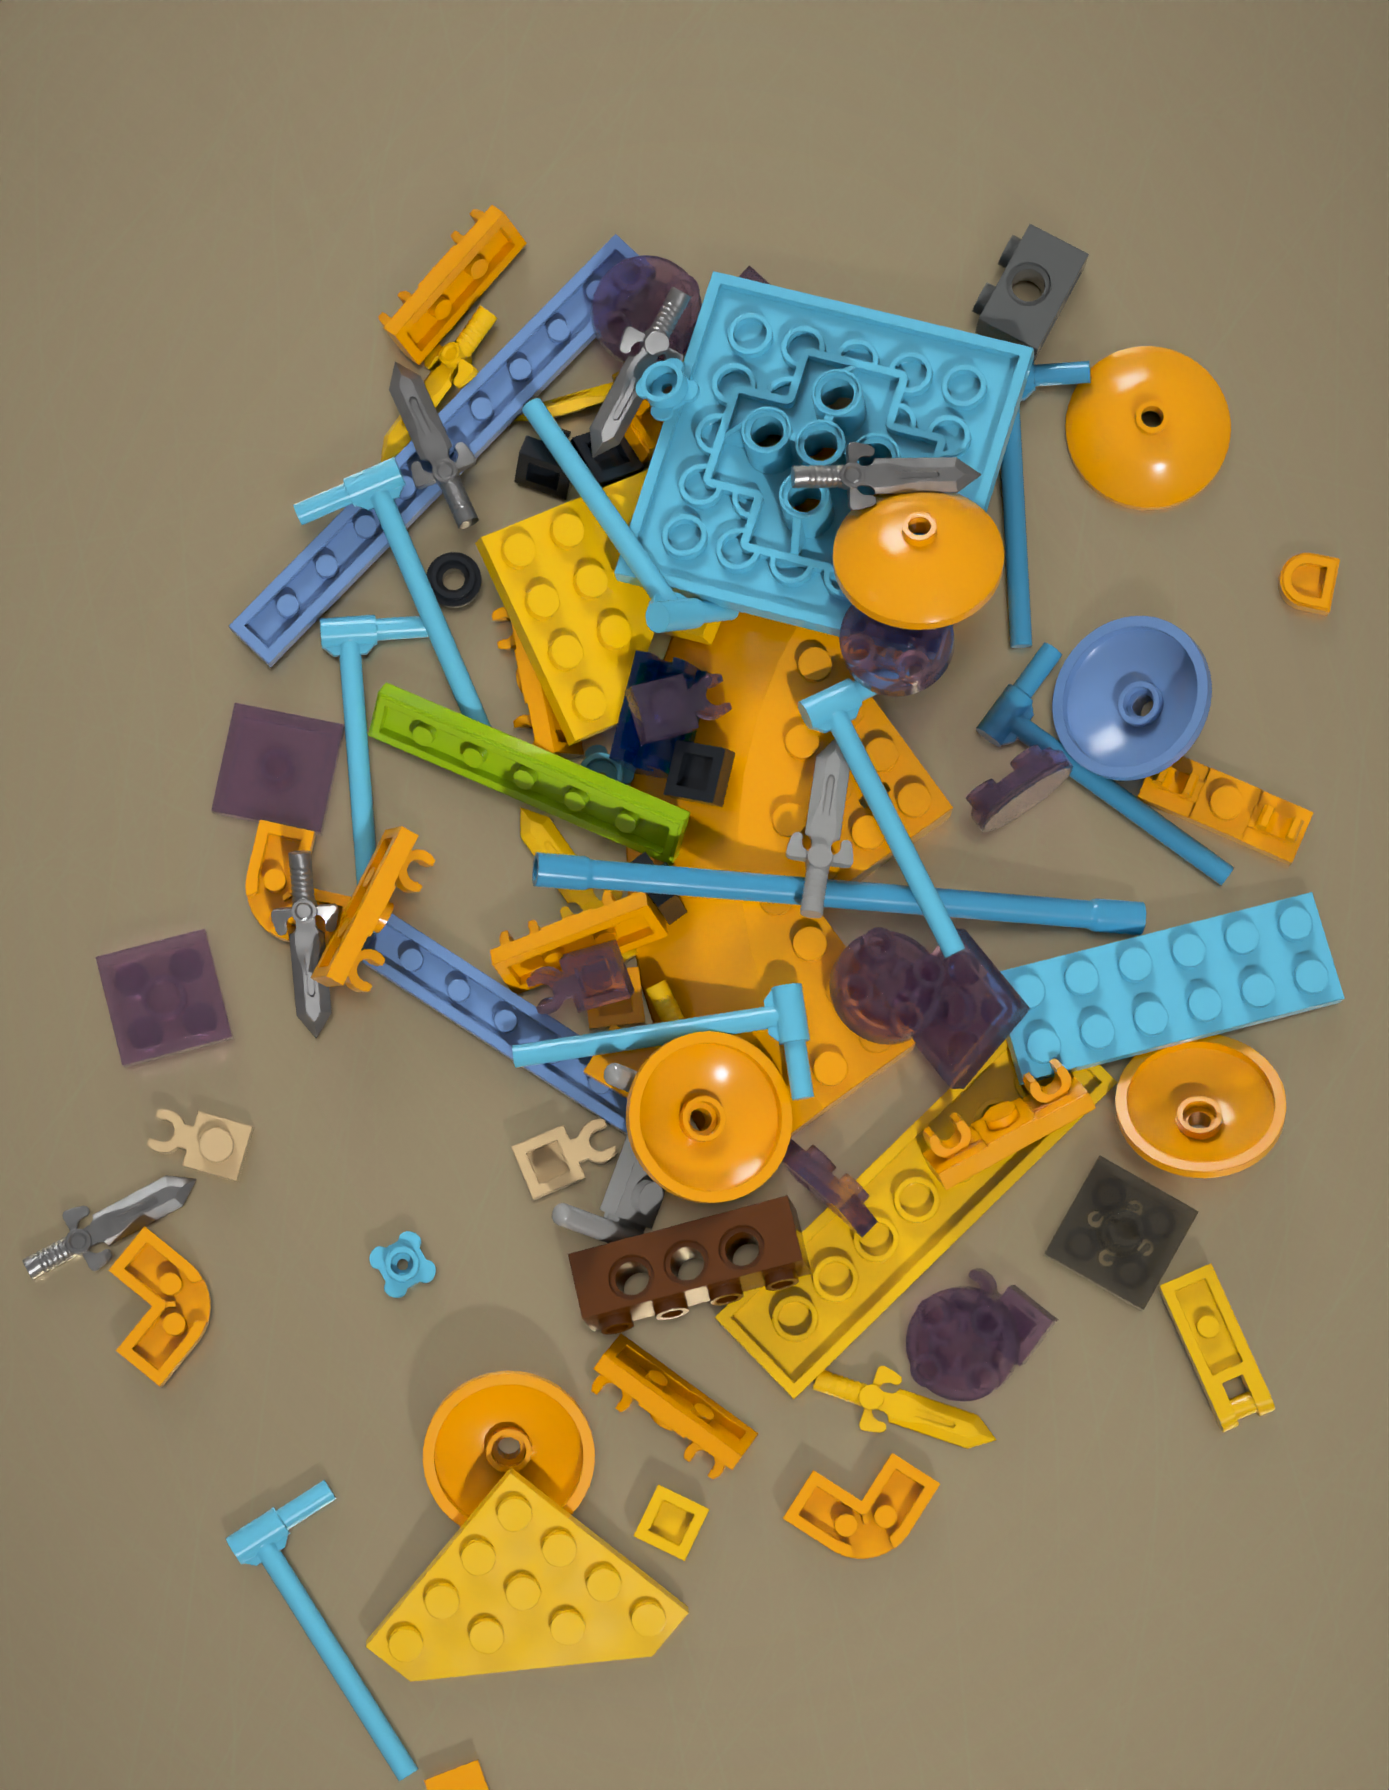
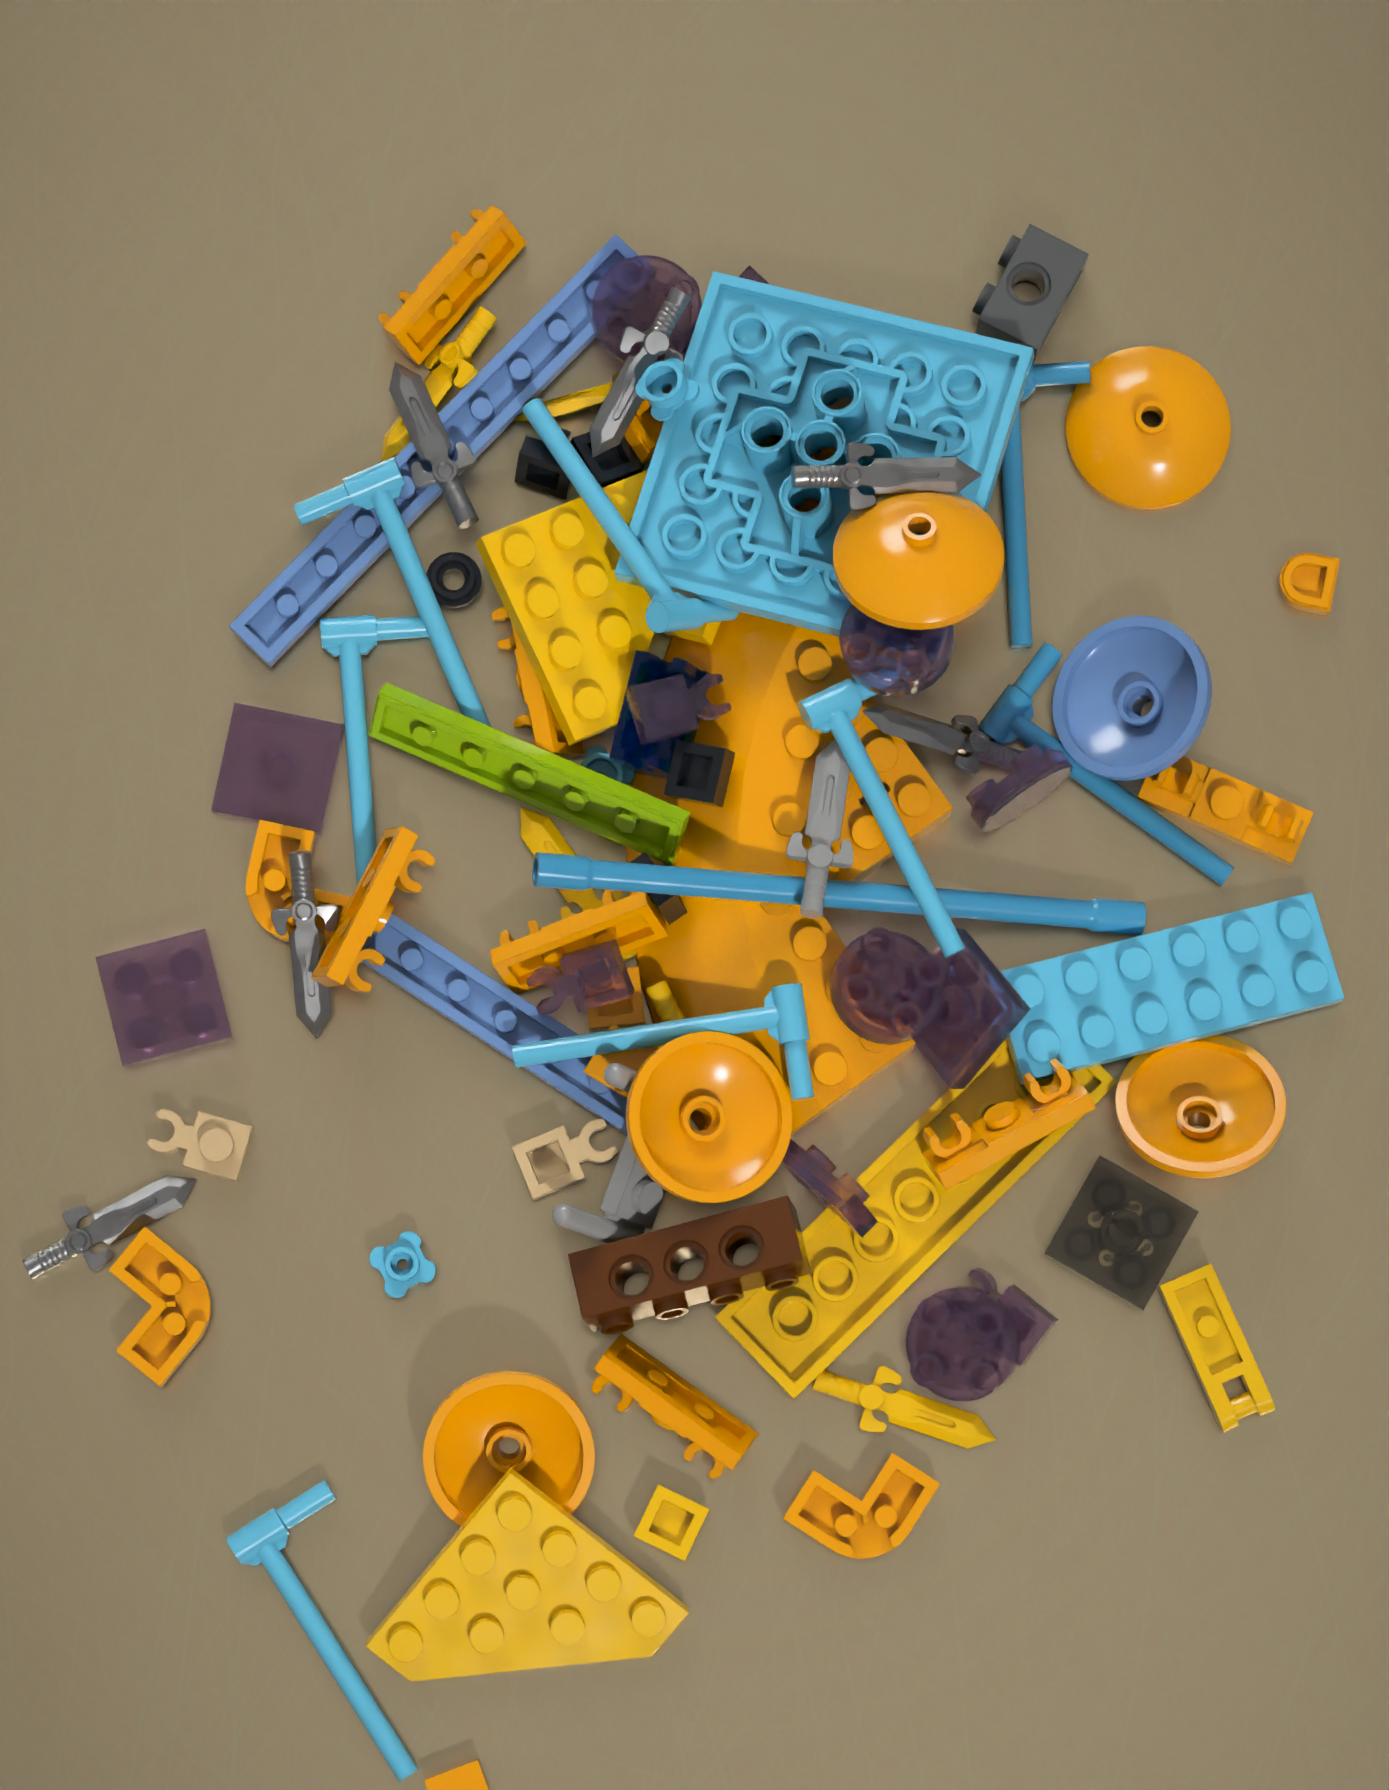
none -> flat silver sword [862,703,1028,777]

